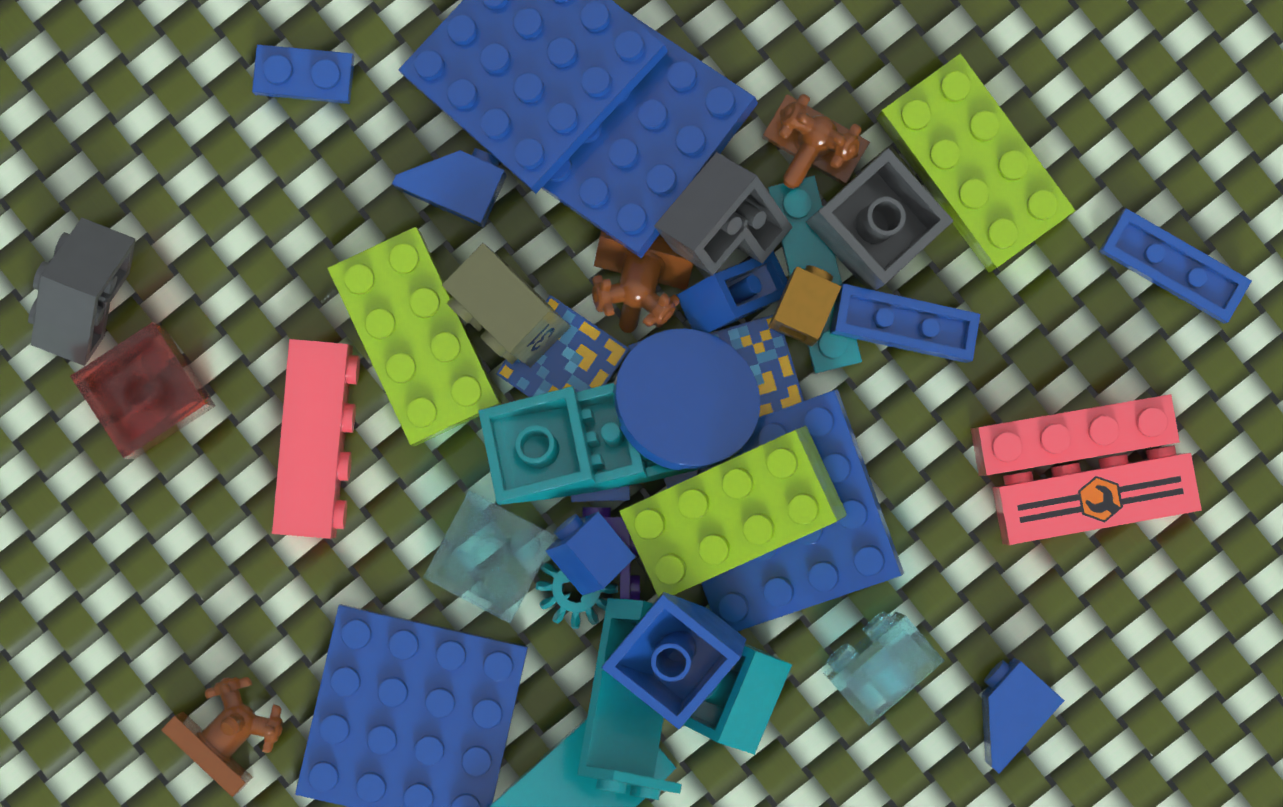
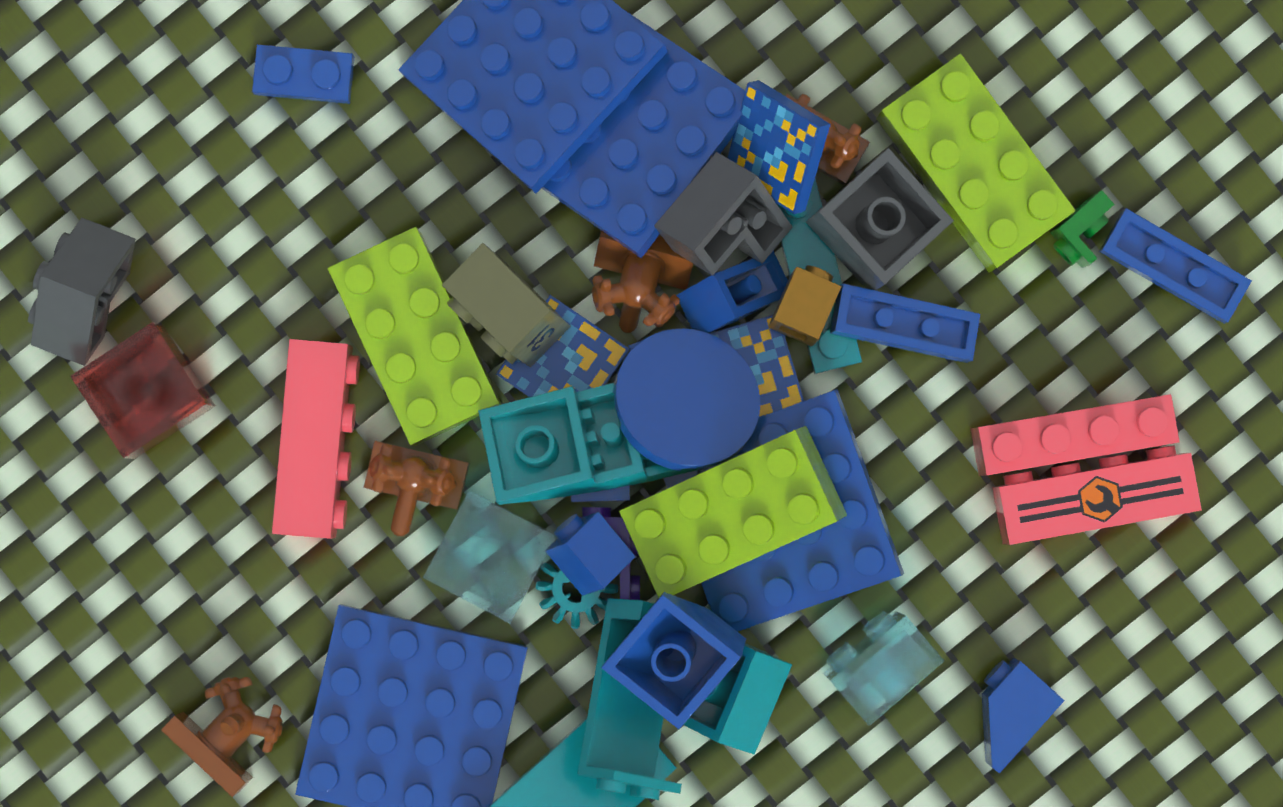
blue slope [392,148,507,228] -> none
none -> dark orange piece [363,441,470,536]
none -> tile [727,80,831,214]
none -> green bracket [1050,190,1115,268]

